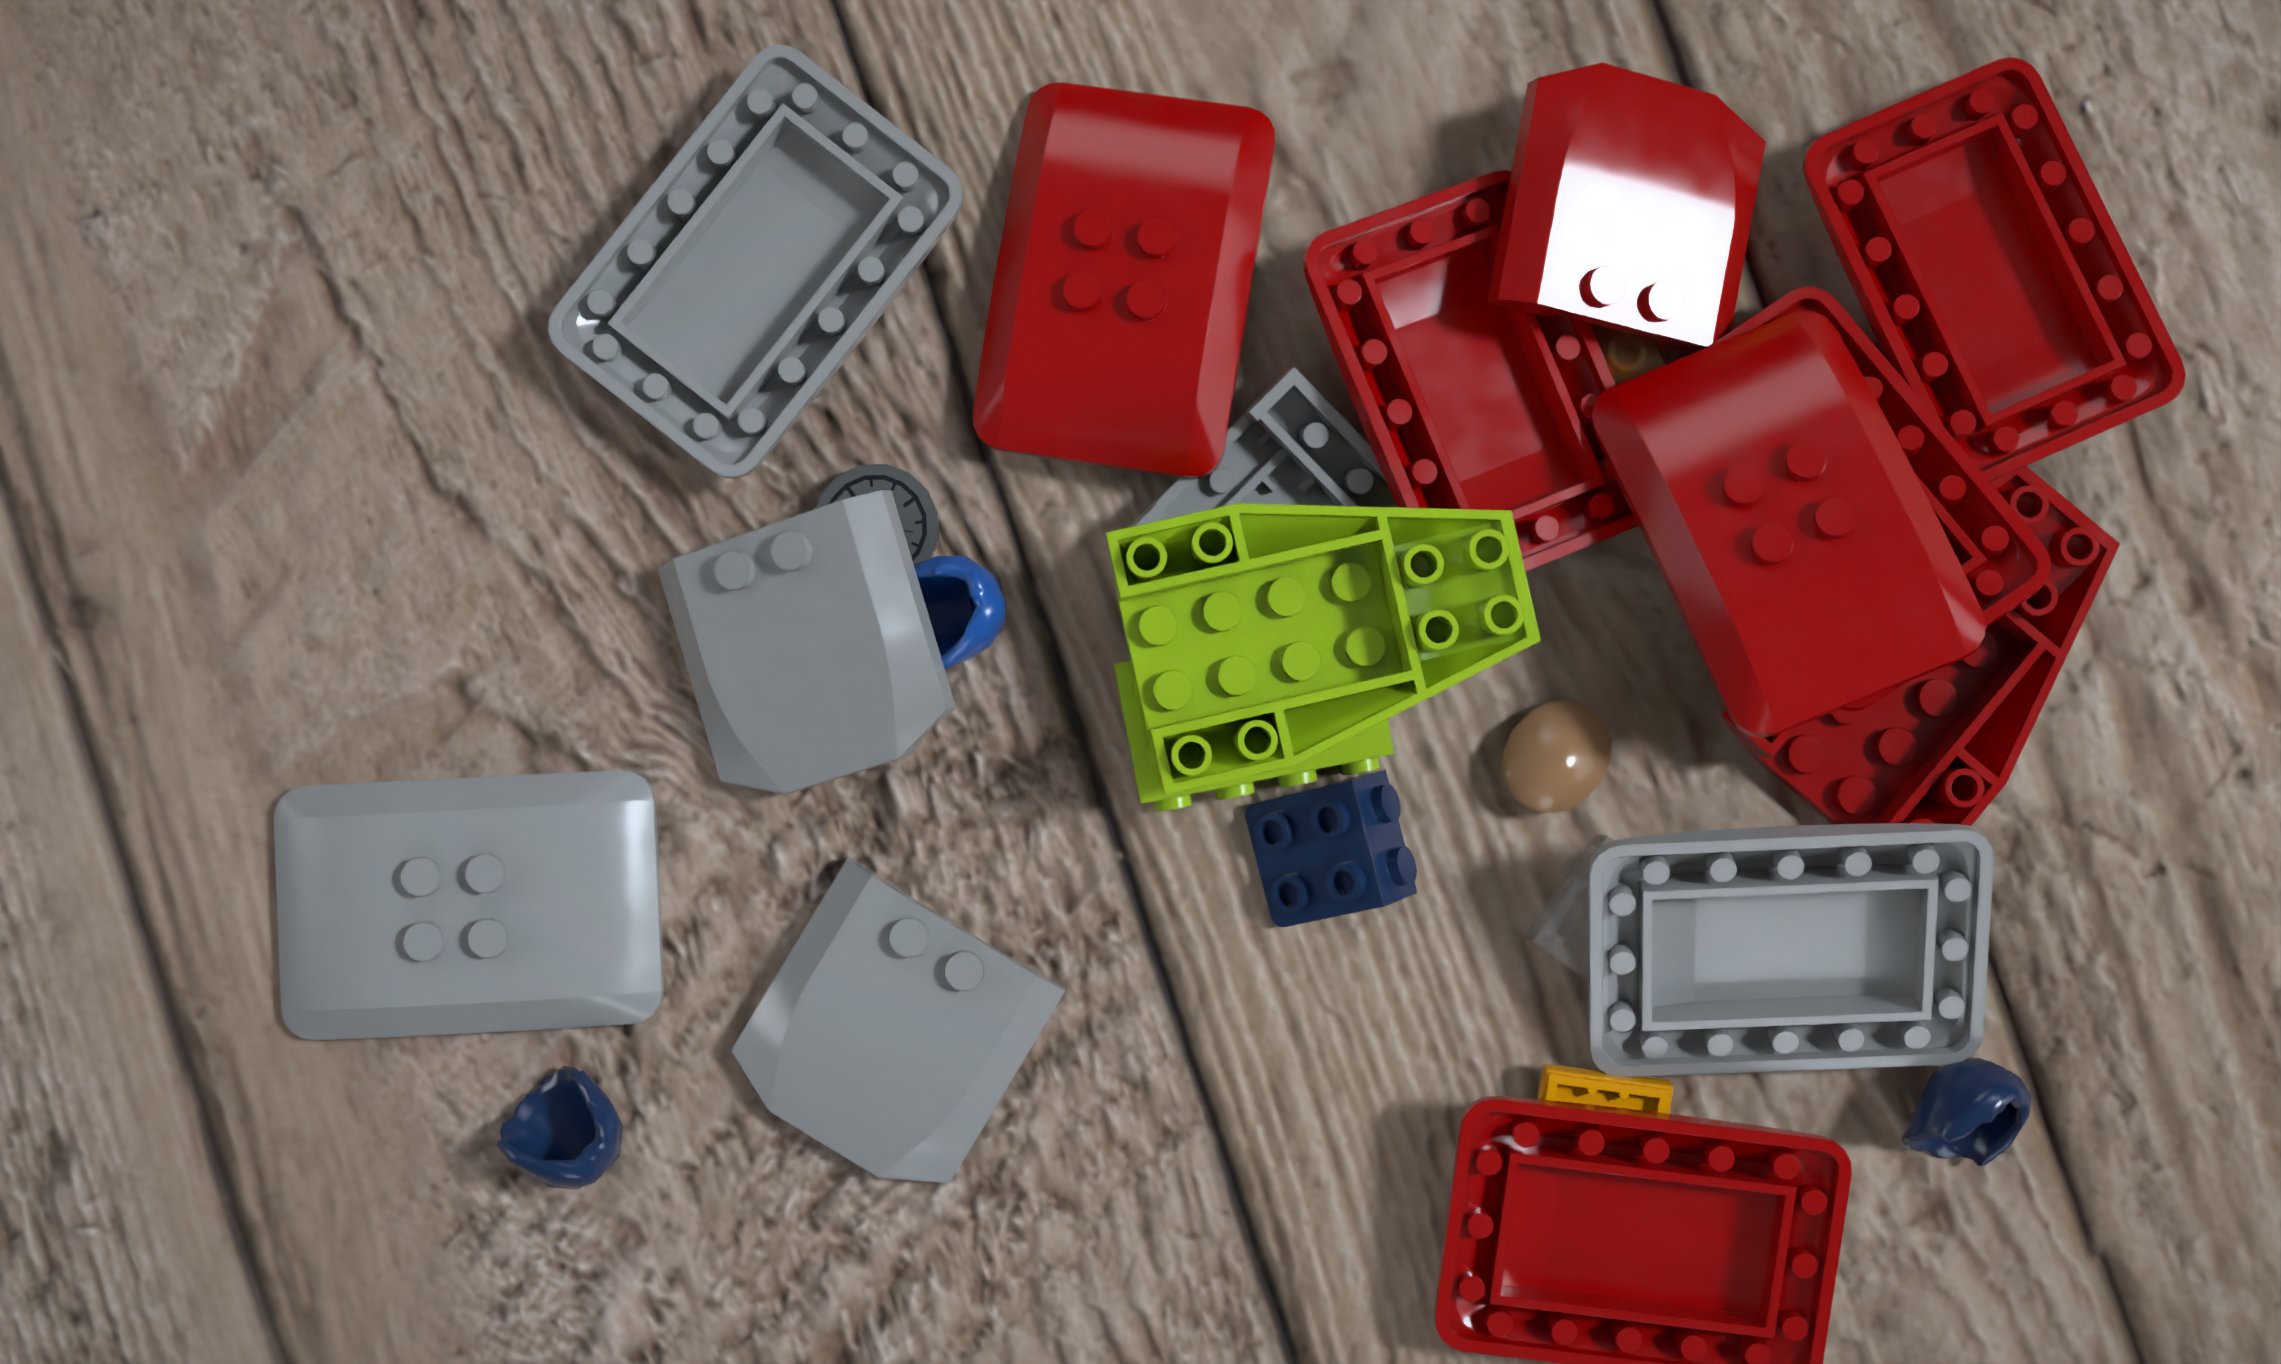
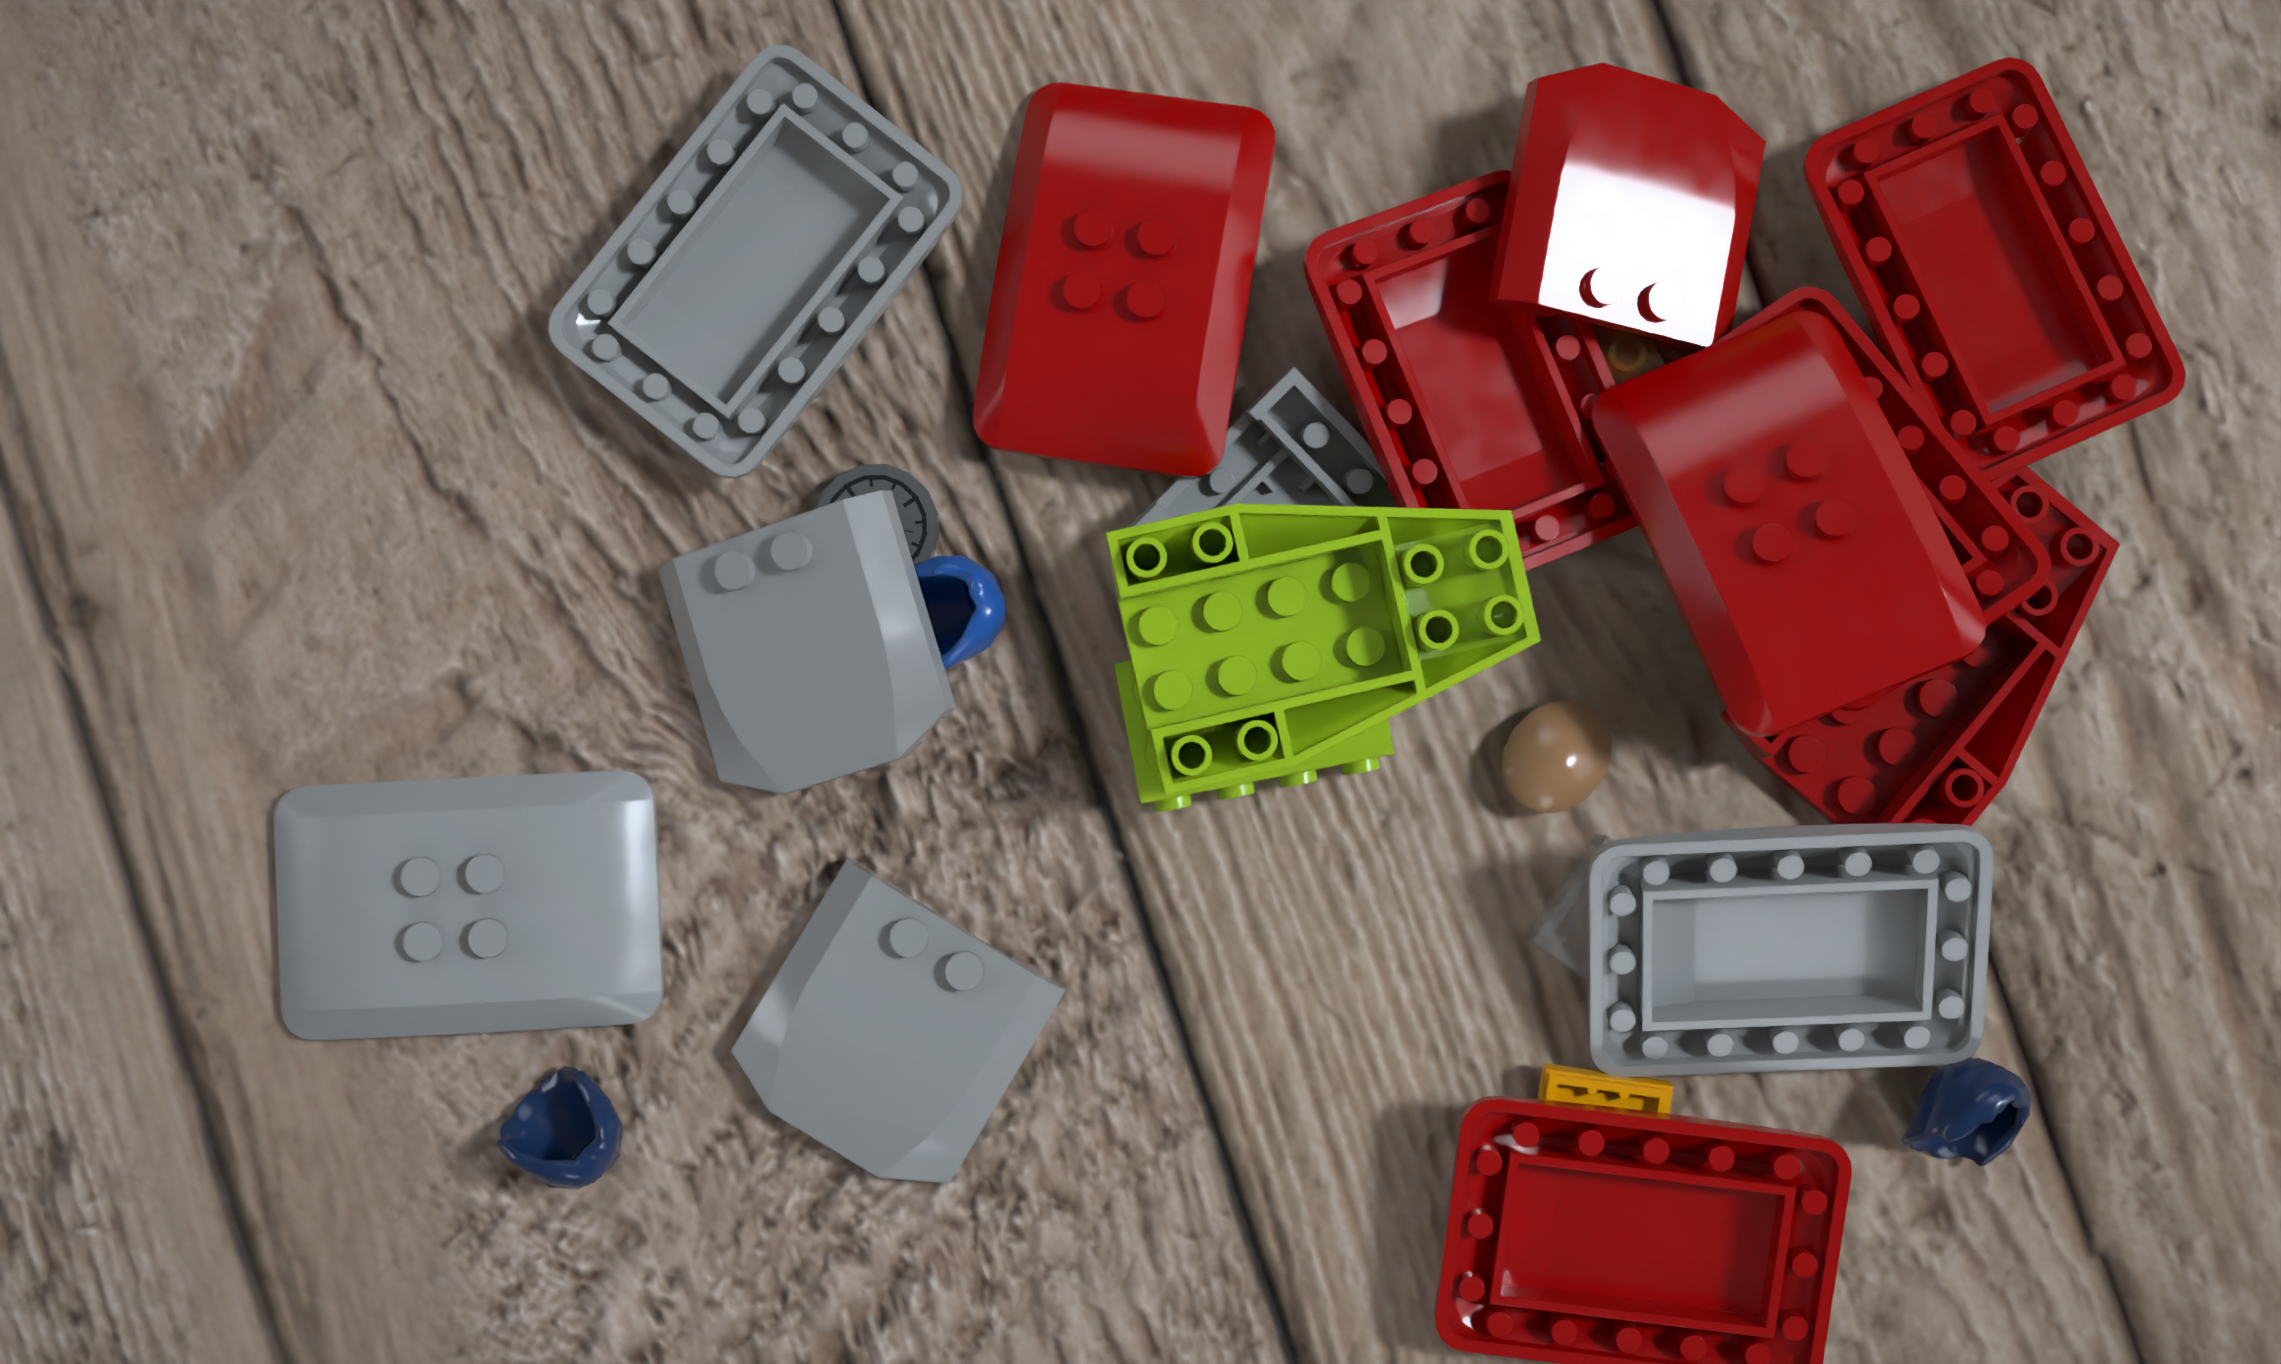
dark blue bracket [1245,770,1417,927] -> none

